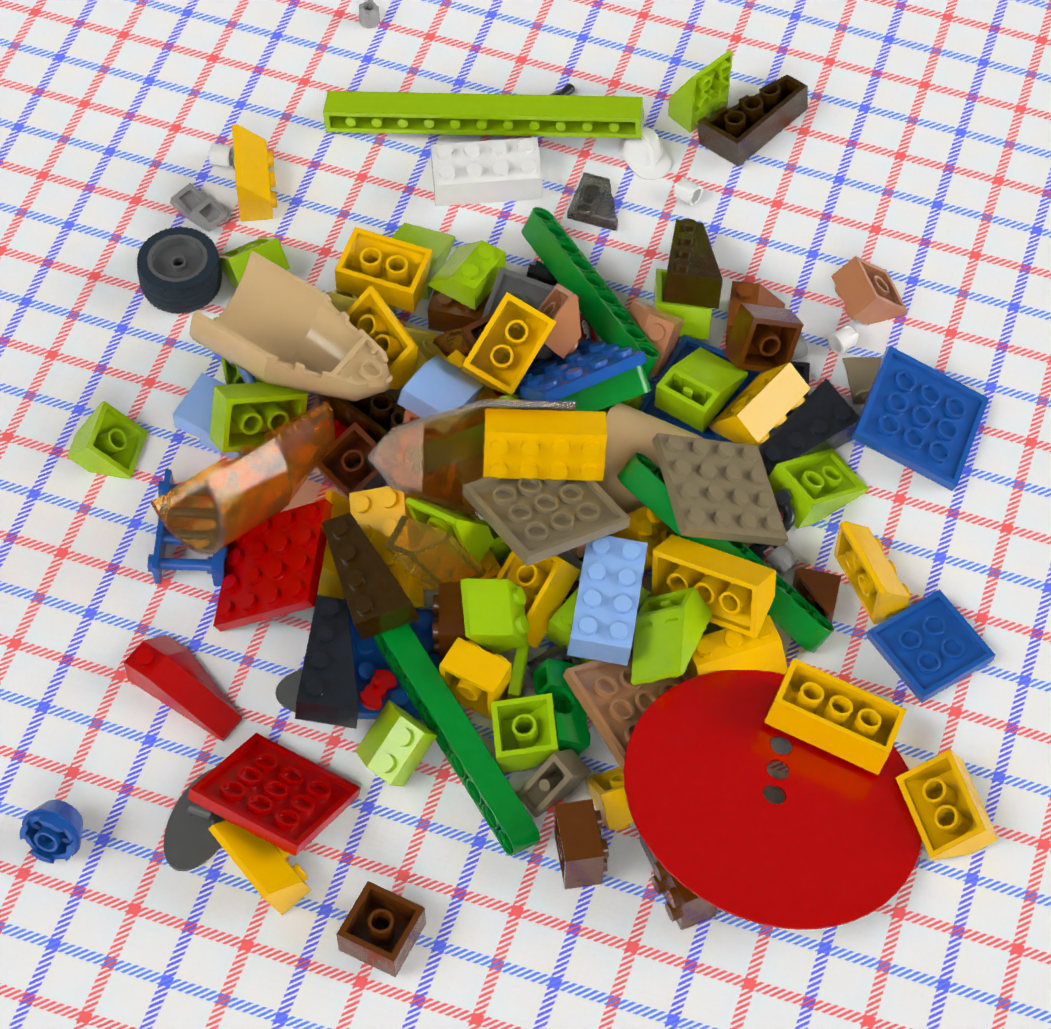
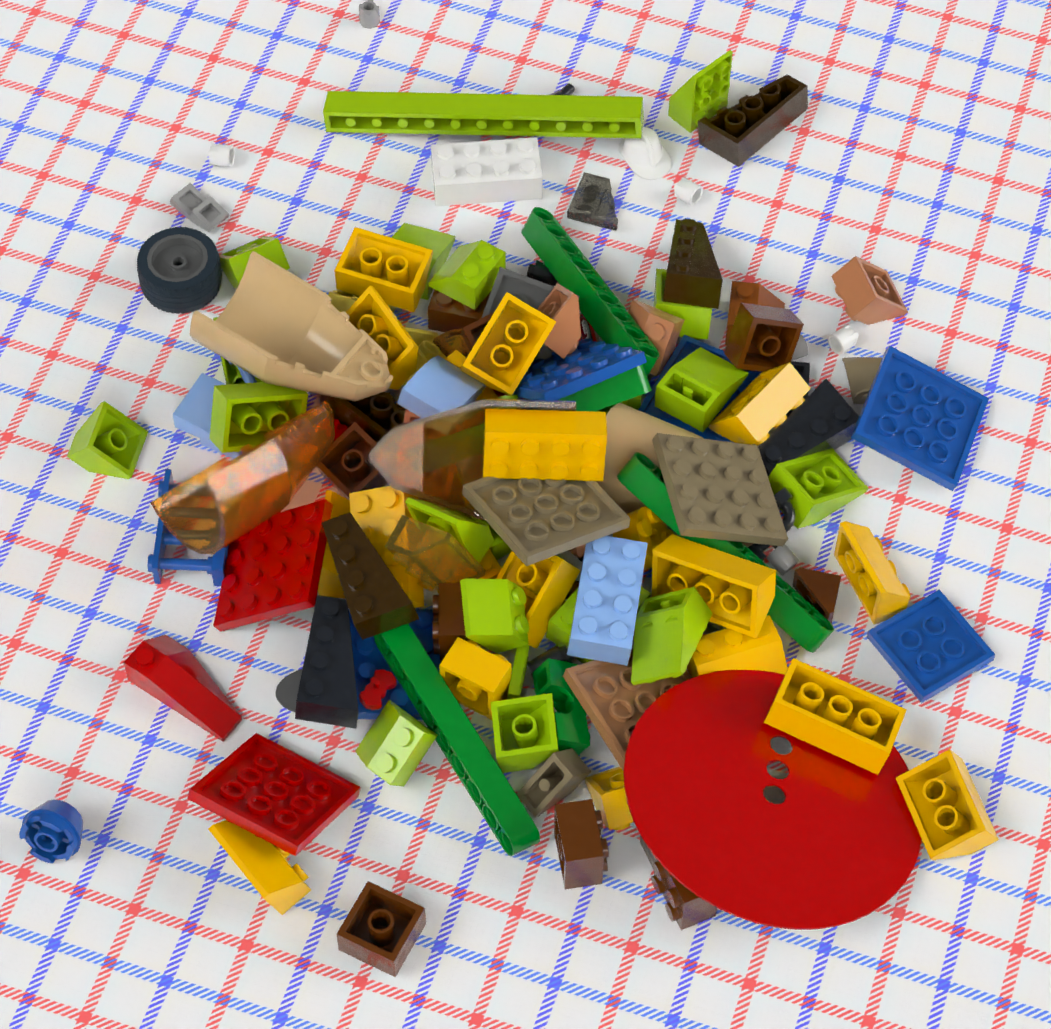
dark grey shield [163,768,226,871] -> none
yellow slope [232,124,278,222] -> none

